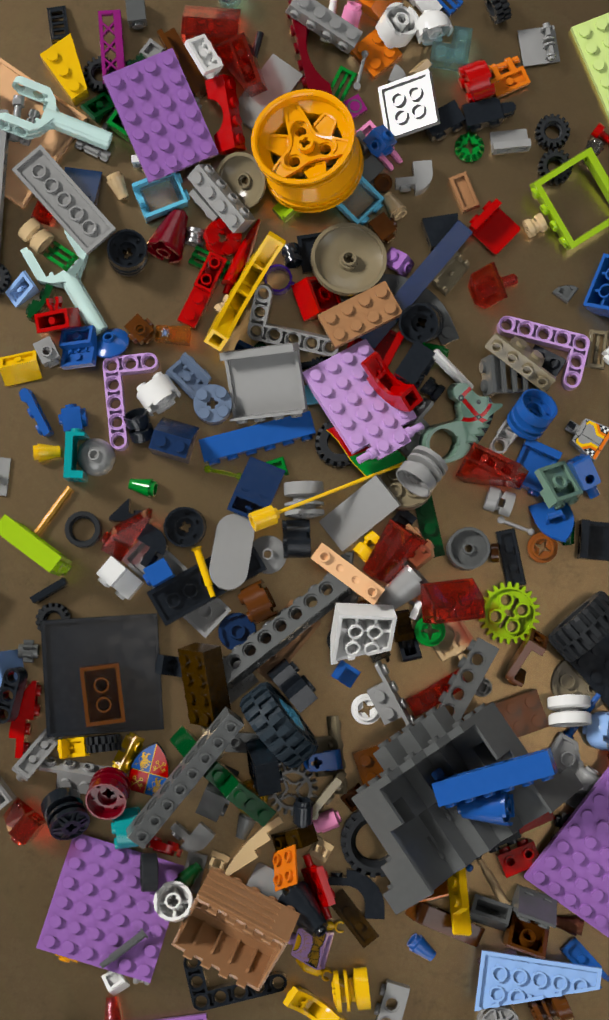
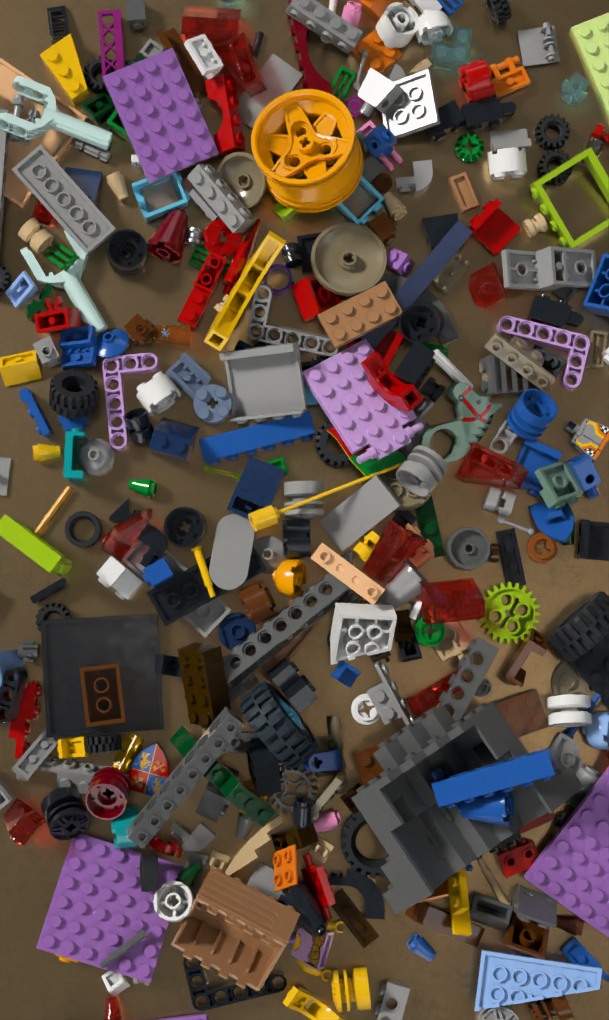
none -> black tyre [49,370,98,419]
none -> light orange cylinder [273,559,307,598]
none -> torso [358,67,404,117]
none -> white brick [487,147,528,181]
none -> light grey bracket [501,246,596,292]
none -> black hinge [526,294,584,329]
none -> clear light blue brick [560,72,591,106]

